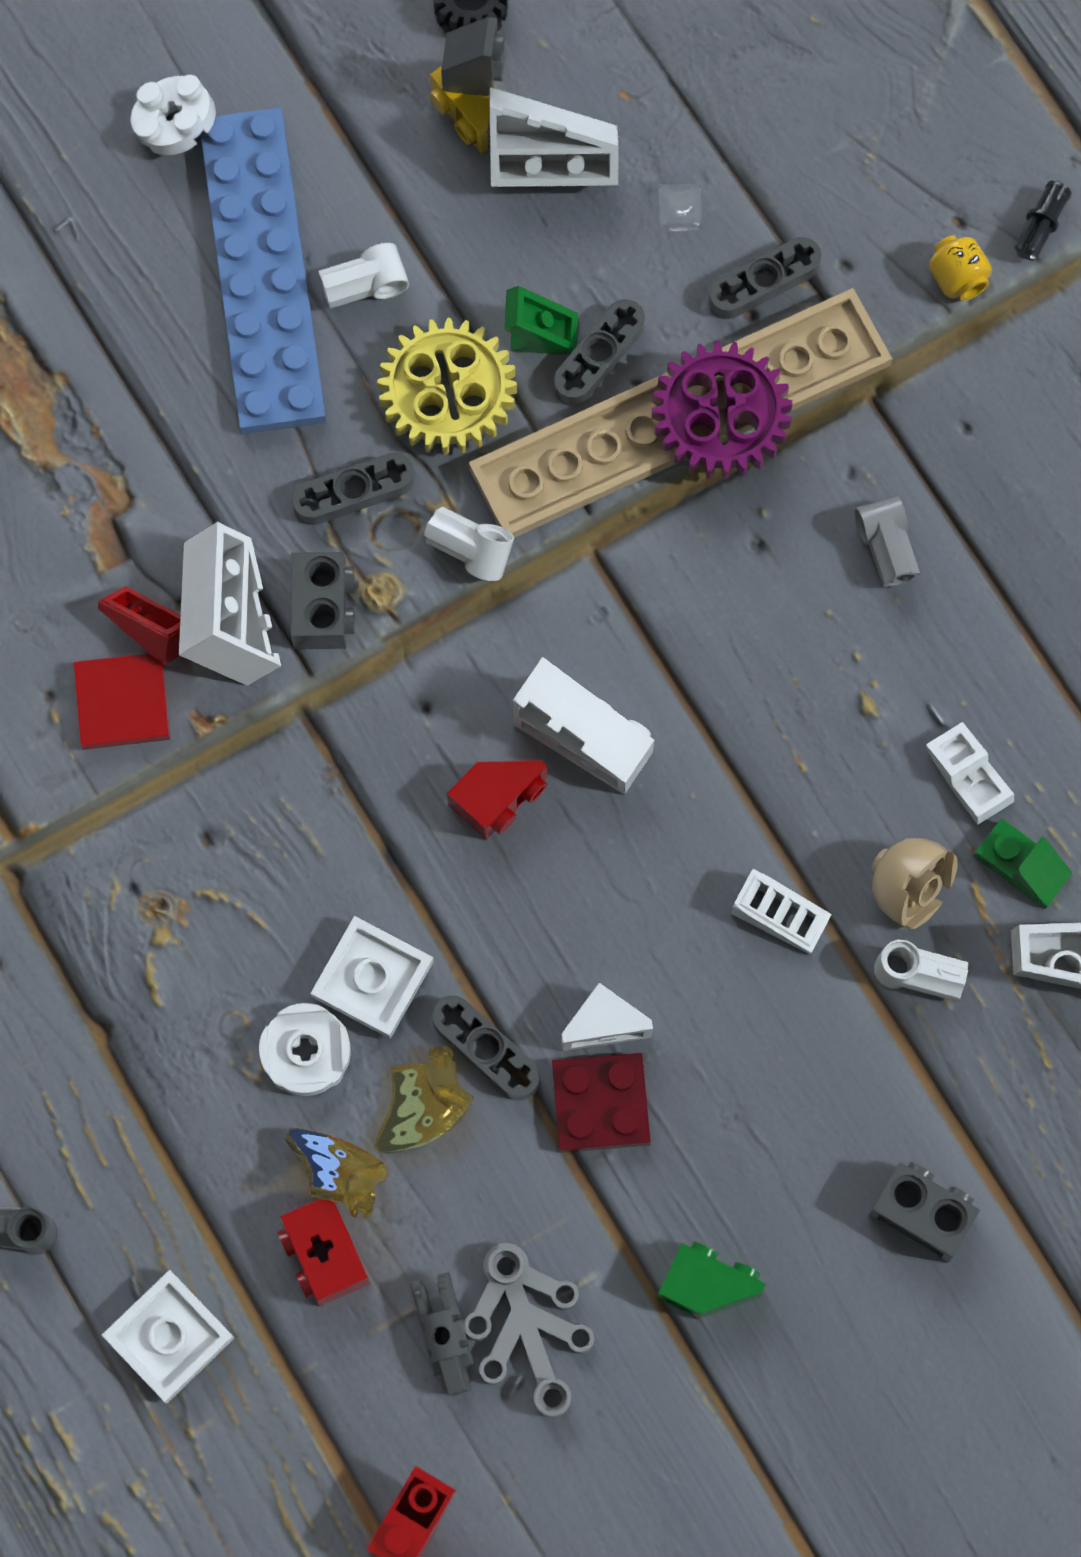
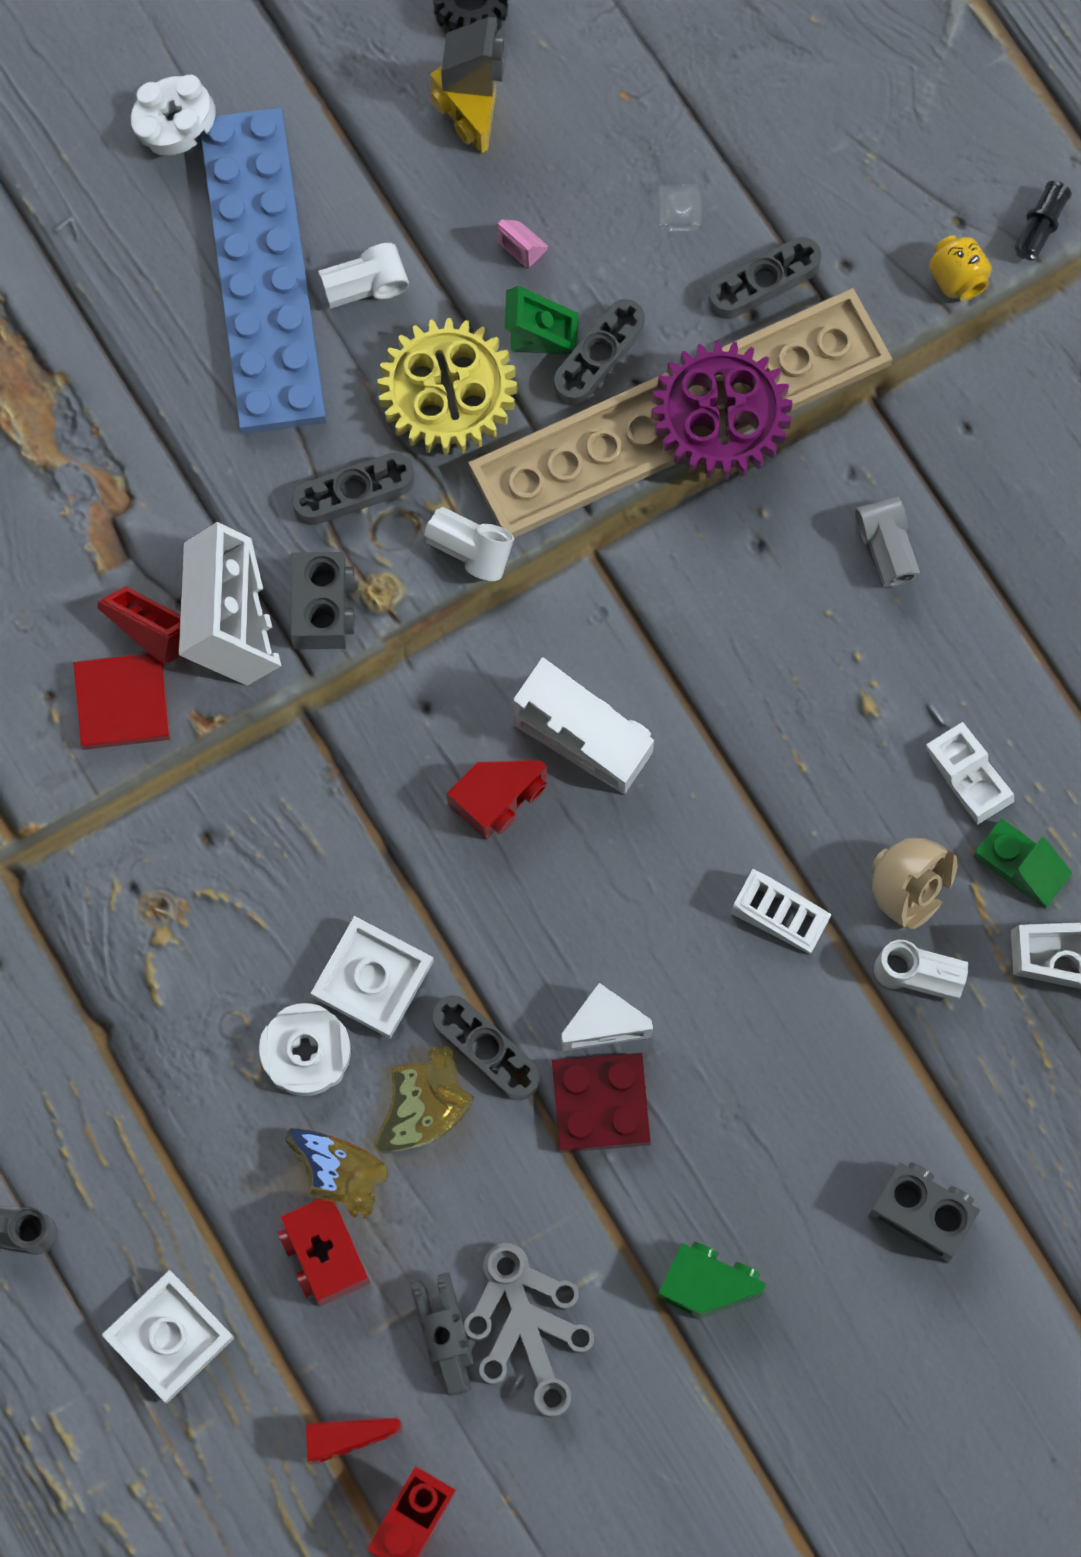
white wedge [490,87,618,187] -> none
none -> red slope [306,1417,402,1465]
none -> bright pink slope [498,219,548,268]

